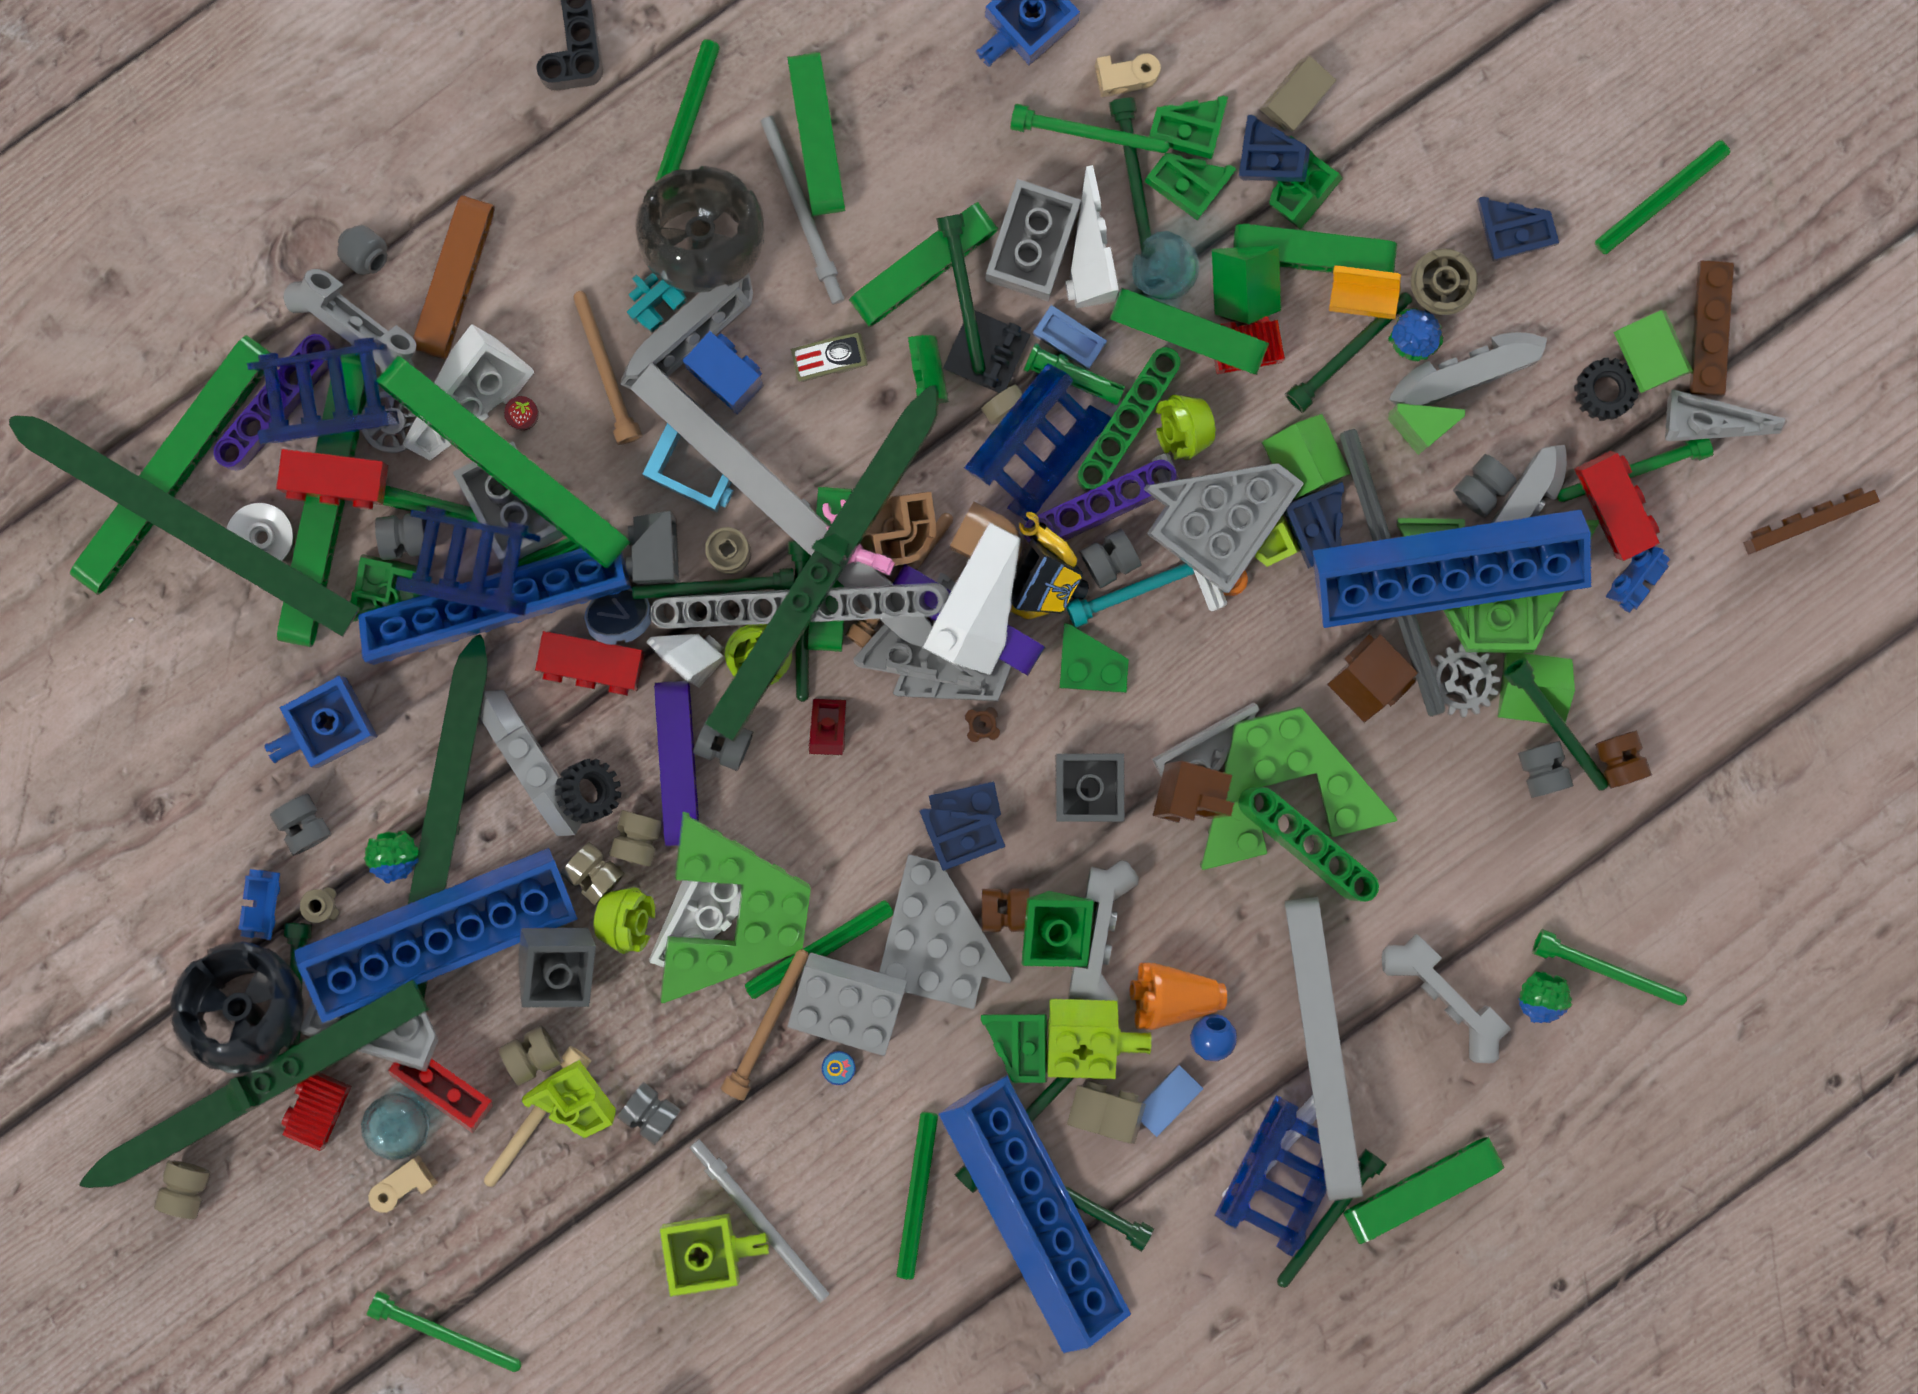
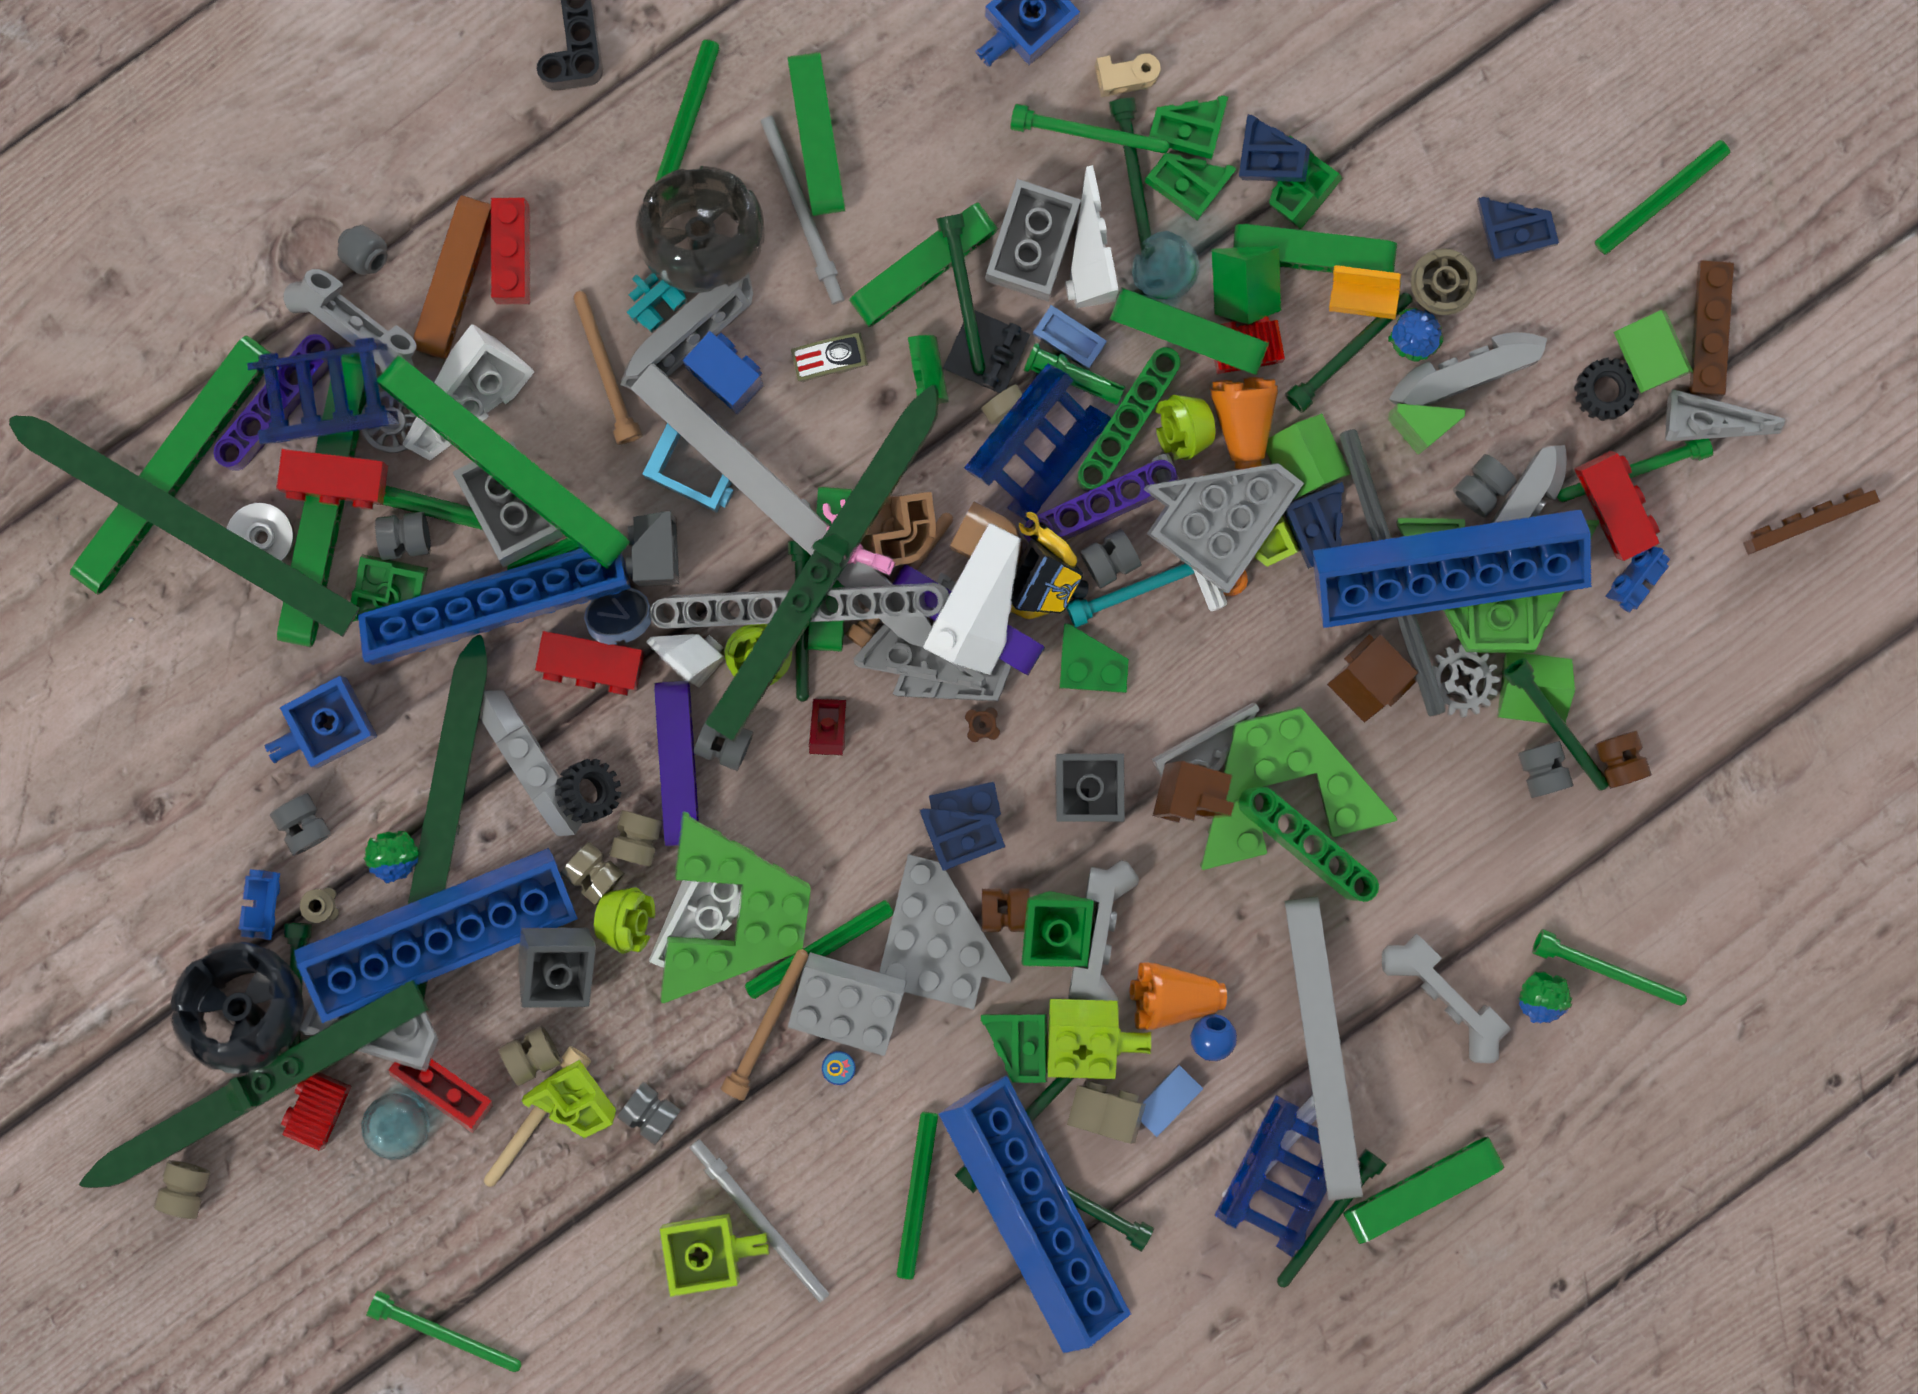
tan leg [368,1156,438,1213] -> none
clear blue fence [395,506,541,616] -> none
tile [504,396,539,431] -> none
dark green piece [632,568,794,599] -> none
dark tan wheel [705,527,751,574] -> none
dark tan hinge [1259,56,1336,131] -> none
none -> red brick [491,197,530,305]
none -> orange cone [1210,377,1278,469]

